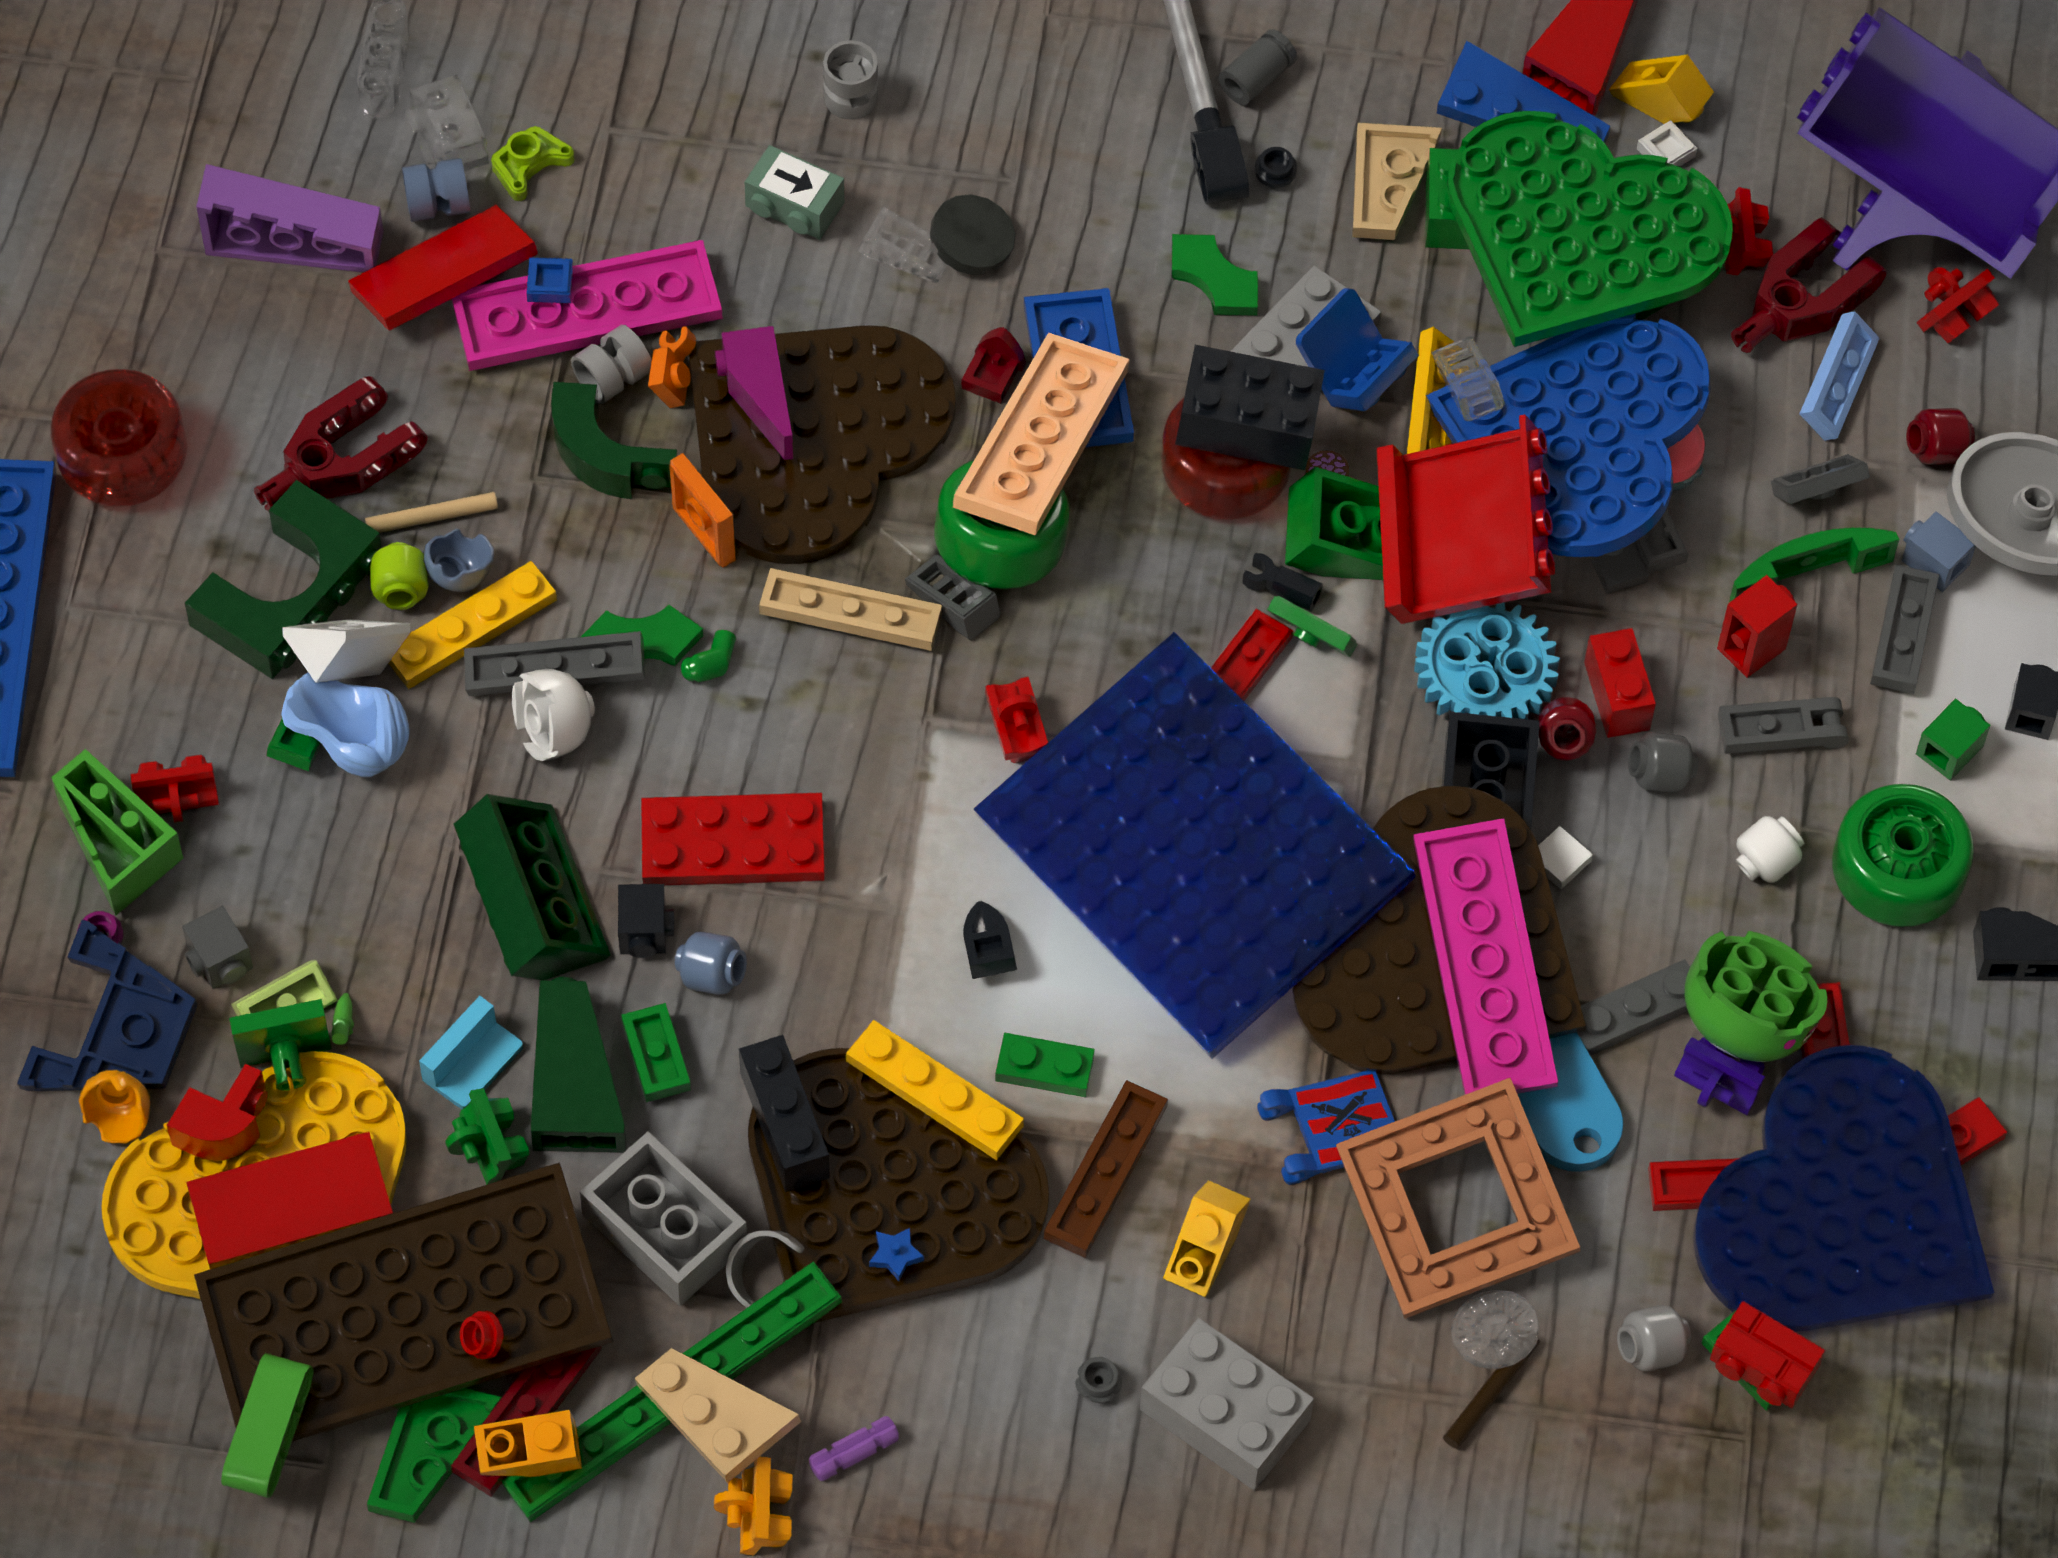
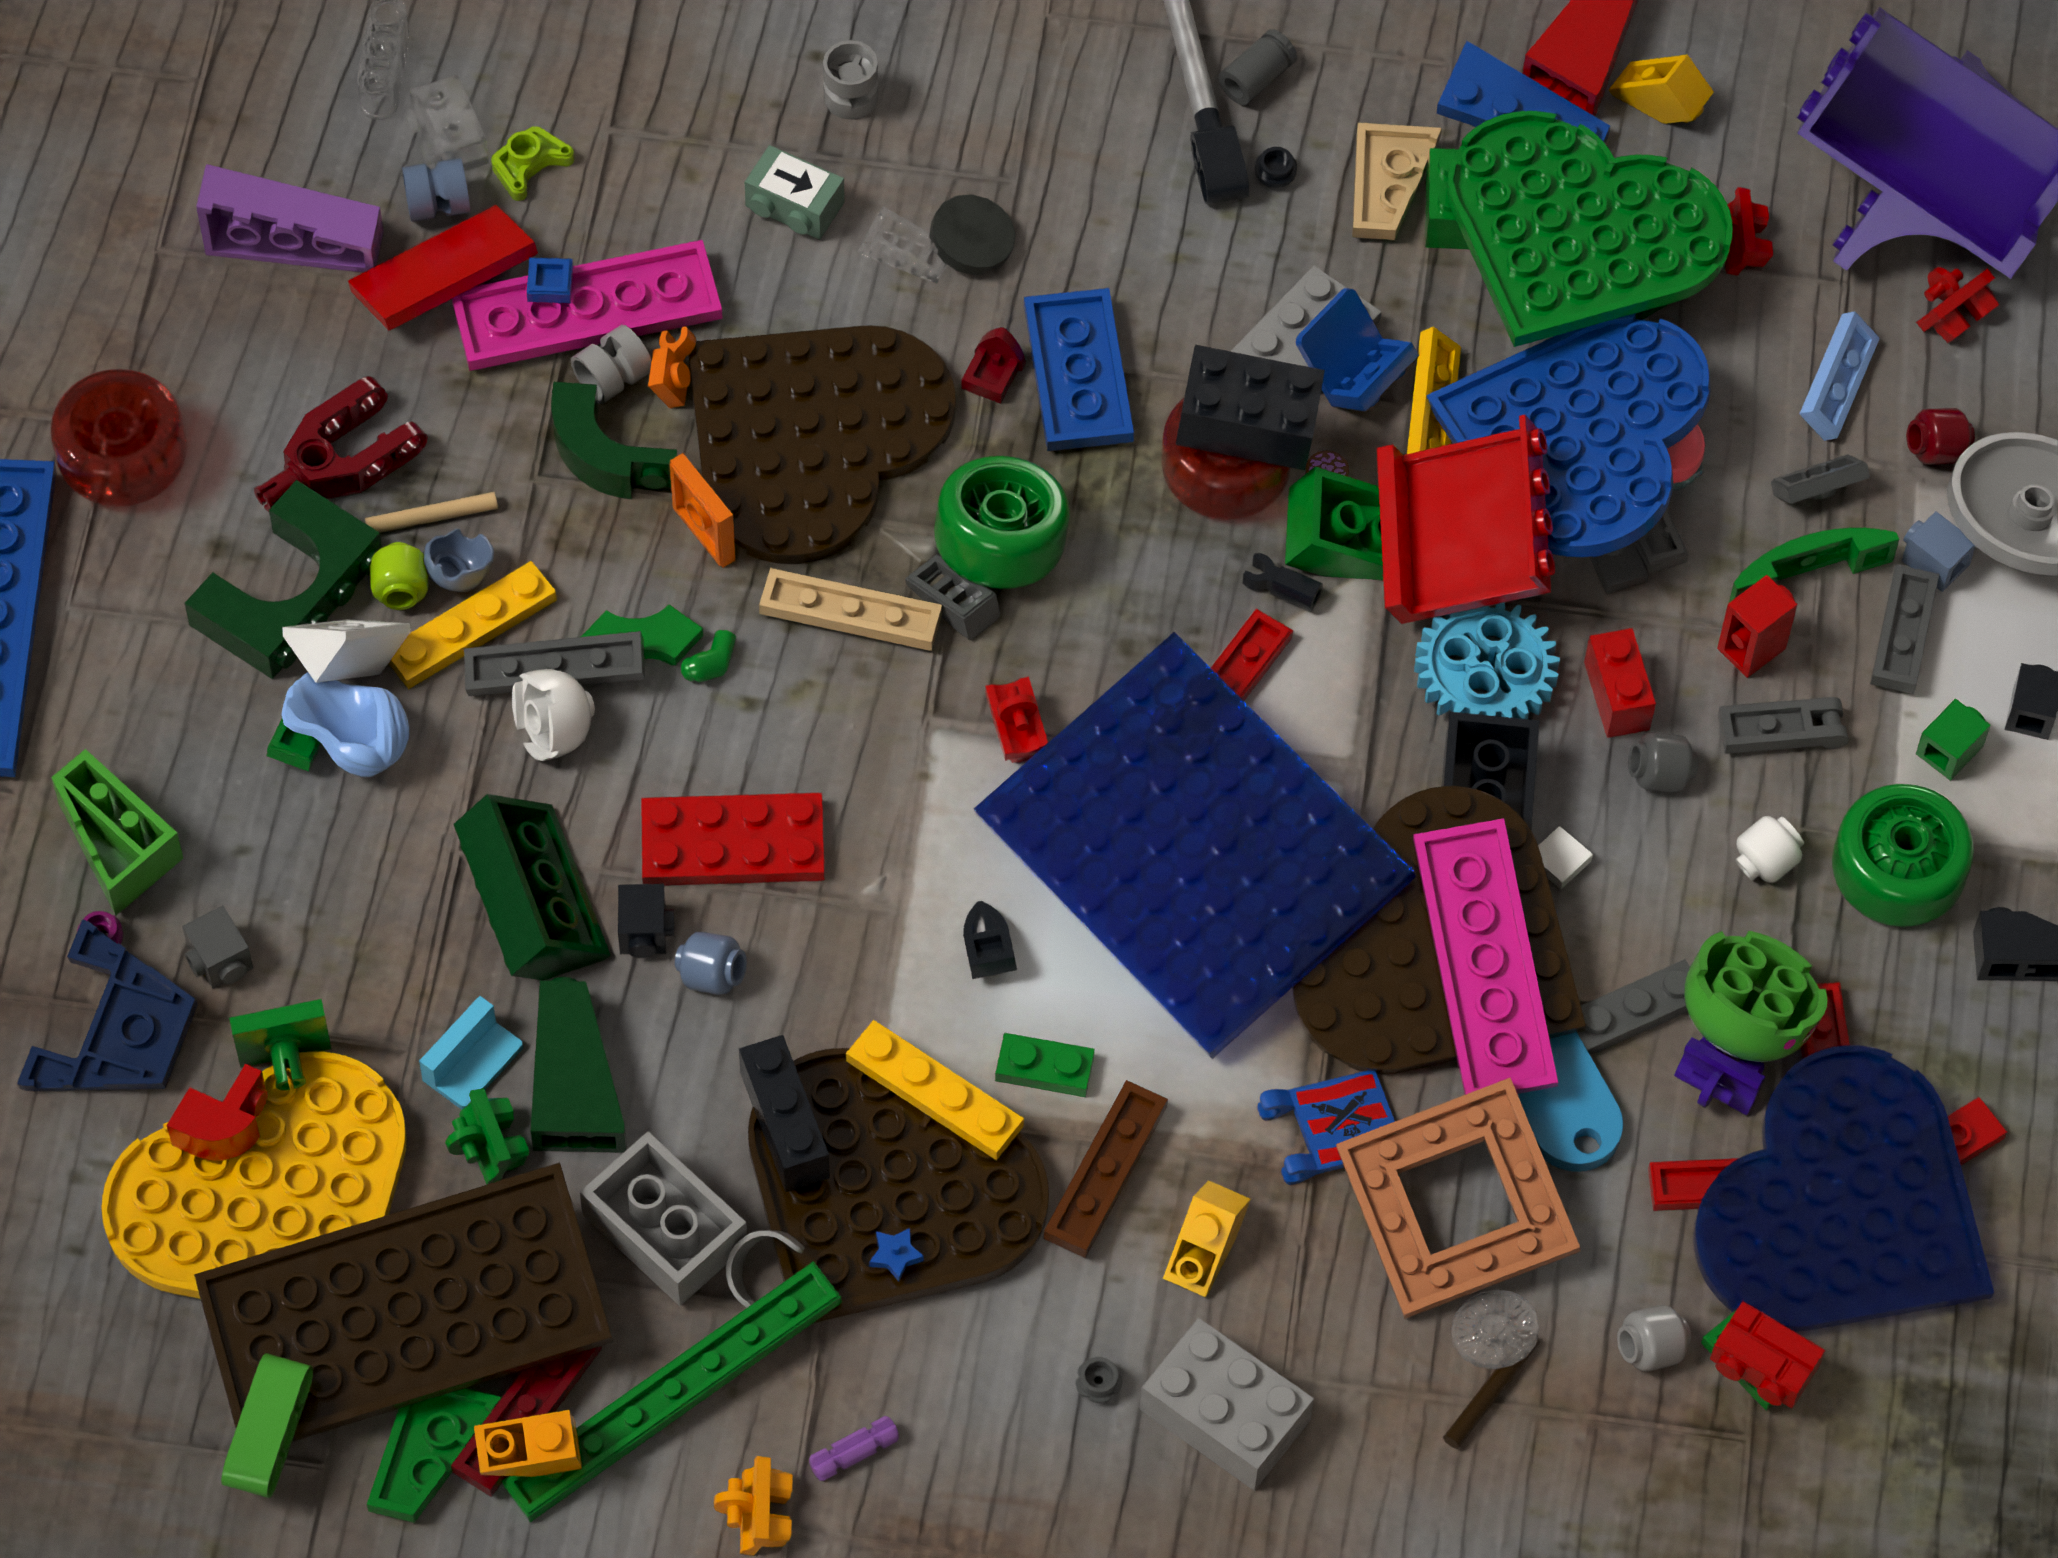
light orange hair [78,1070,150,1144] -> none
red hips [131,755,219,823] -> none
red tile [186,1131,393,1269] -> none
yellowish green slope [231,960,338,1016] -> none
bright green helmet [332,993,354,1045] -> none
red plate [460,1311,504,1359] -> none
green plate [621,1003,691,1103] -> none
tan wing [635,1348,801,1483] -> none
magenta slope [715,326,793,460] -> none
light nougat plate [953,332,1129,535] -> none
green tile [1172,234,1258,316] -> none
green plate [1267,596,1358,657] -> none
clear slope [1432,336,1505,421] -> none
dark red head [1538,697,1596,761] -> none
white tile [1637,120,1697,167] -> none
dark red piece [1731,217,1887,353] -> none

